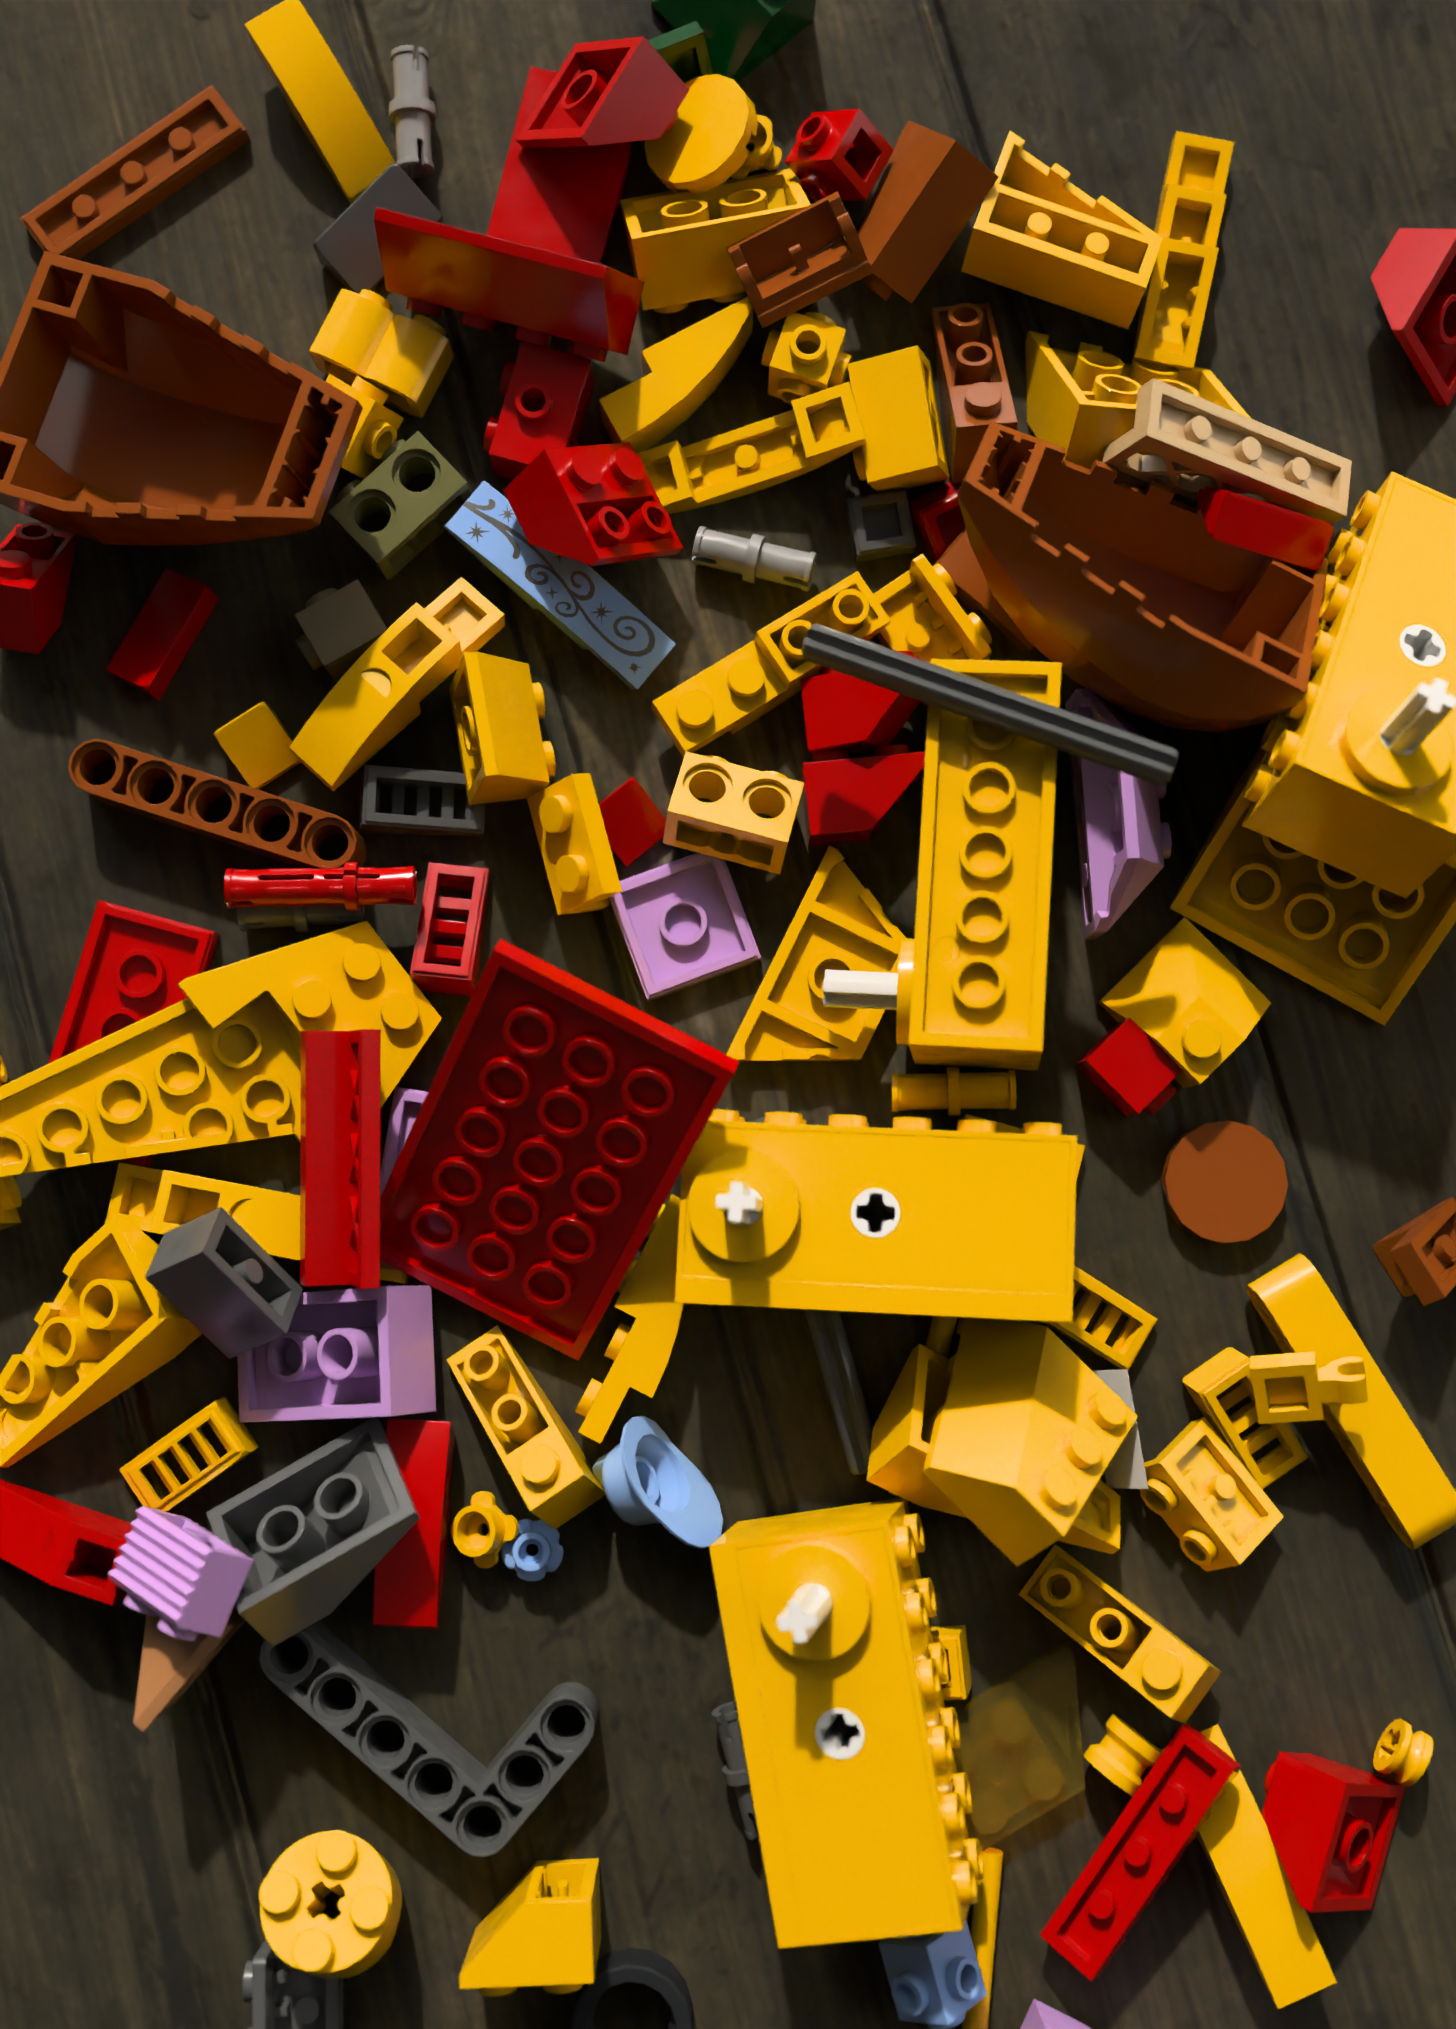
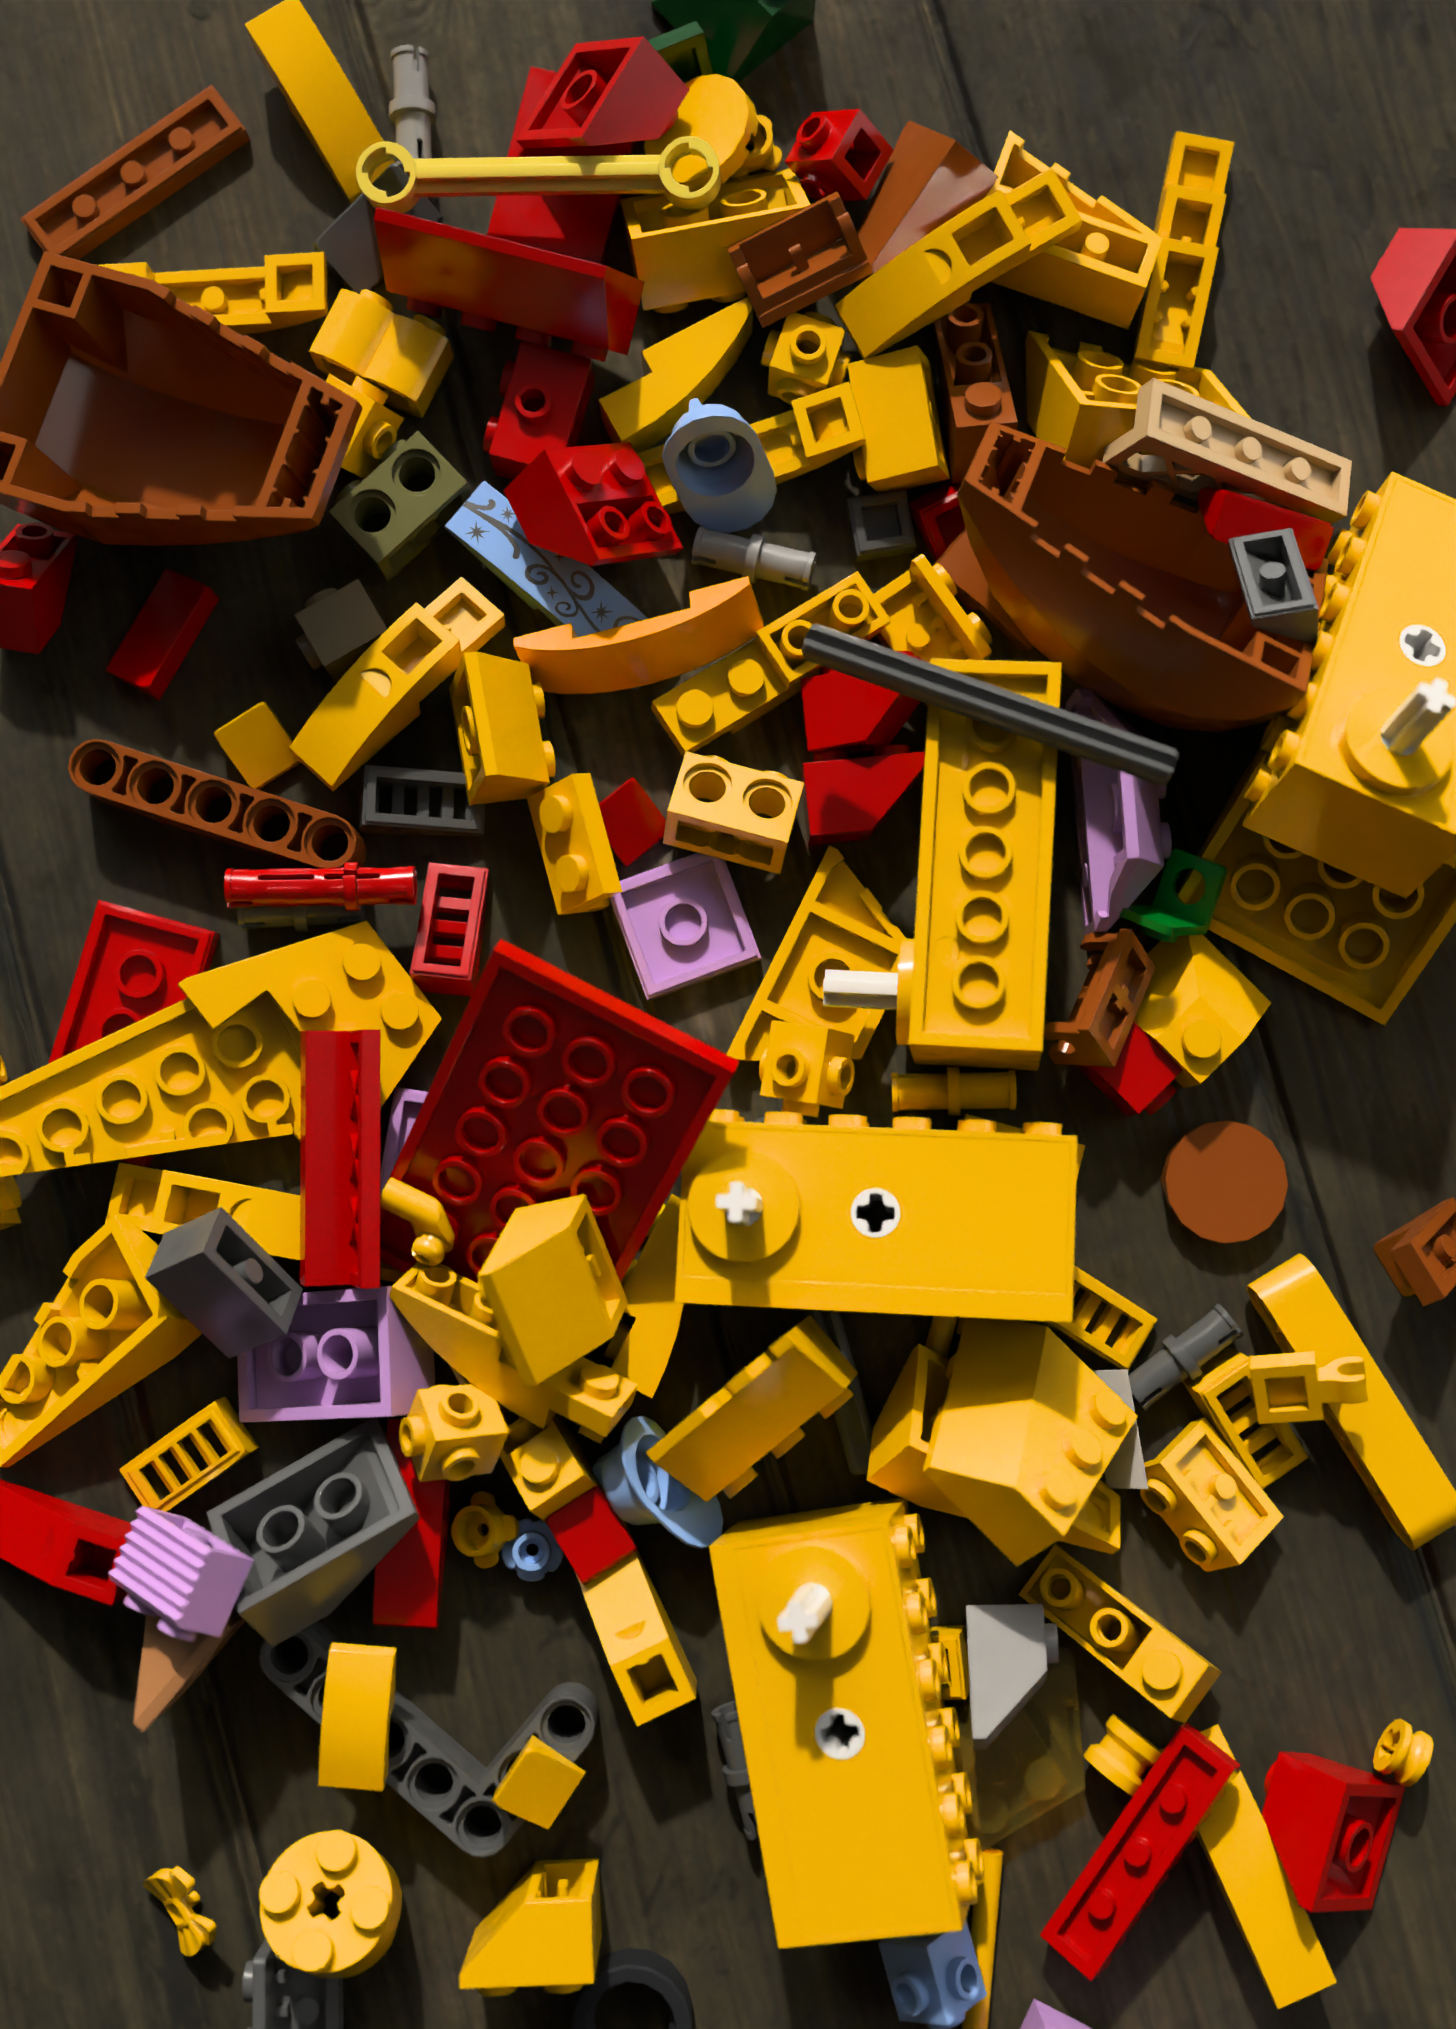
none -> yellow slope [99,252,328,335]
none -> yellow piece [143,1866,217,1957]
none -> yellow slope [318,1642,397,1791]
none -> light yellow piece [356,136,721,213]
none -> yellow arm [380,1177,455,1266]
none -> yellow slope [389,1261,638,1437]
none -> yellow brick [399,1384,509,1482]
none -> yellow slope [478,1194,628,1387]
none -> yellow slope [491,1735,586,1830]
none -> light orange slope [513,576,764,694]
none -> red slope [545,1486,638,1585]
none -> yellow slope [574,1516,697,1726]
none -> yellow wedge [646,1315,858,1502]
none -> light blue piece [662,397,777,533]
none -> yellow brick [759,1020,855,1118]
none -> yellow slope [835,167,1083,360]
none -> light grey slope [966,1604,1059,1750]
none -> dark orange hinge [1043,929,1156,1067]
none -> green bracket [1119,849,1228,943]
none -> dark grey pin [1129,1303,1244,1412]
none -> dark grey slope [1228,528,1319,643]

